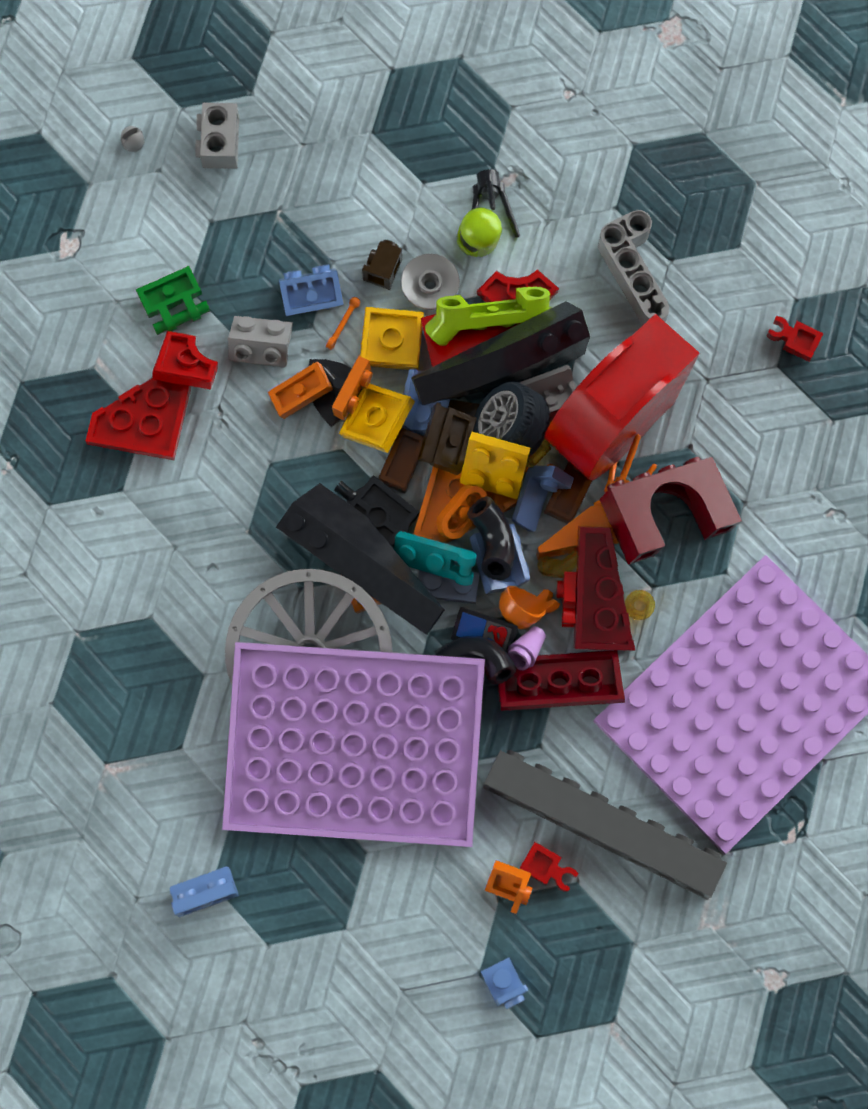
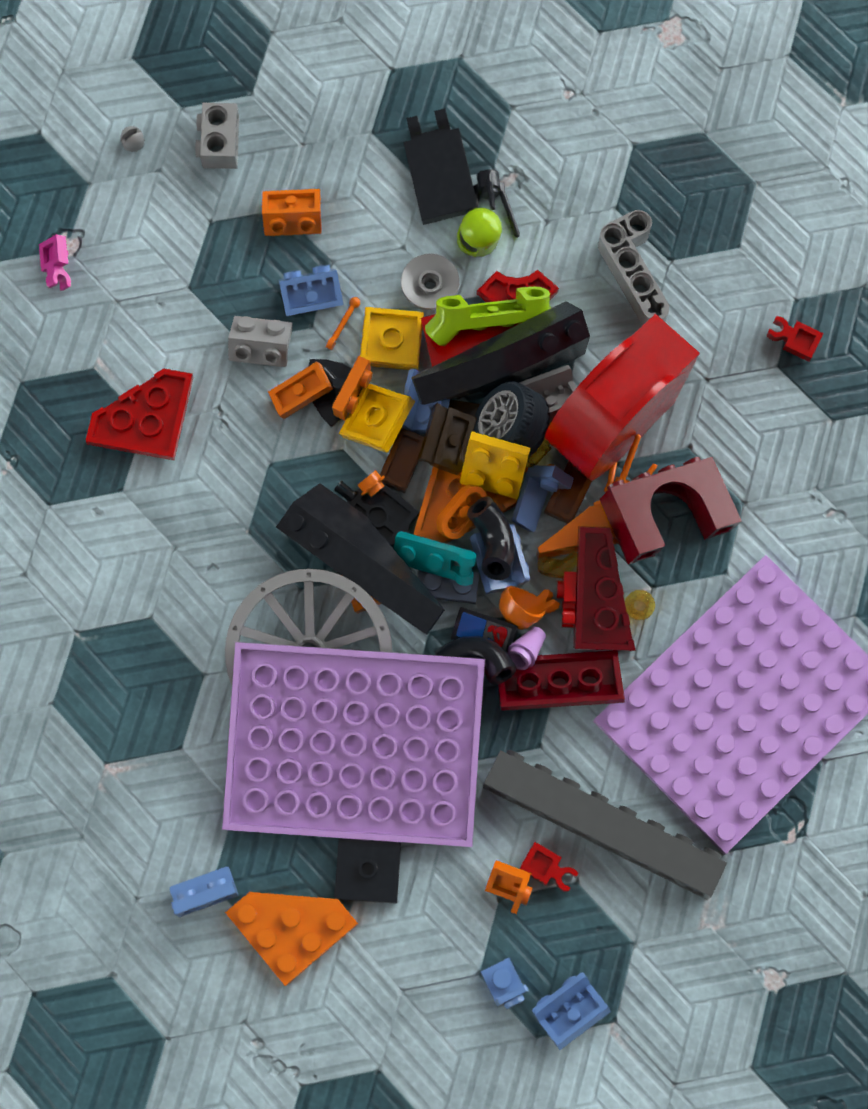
green plate [136,266,211,335] -> none
red tile [152,331,218,390] -> none
dark brown brick [362,240,403,290] -> none
none -> dark pink plate [39,234,71,291]
none -> orange plate [225,892,358,986]
none -> orange bracket [262,189,322,236]
none -> black plate [334,838,401,904]
none -> orange plate [357,470,385,497]
none -> black tile [403,108,478,225]
none -> medium blue bracket [532,972,611,1050]

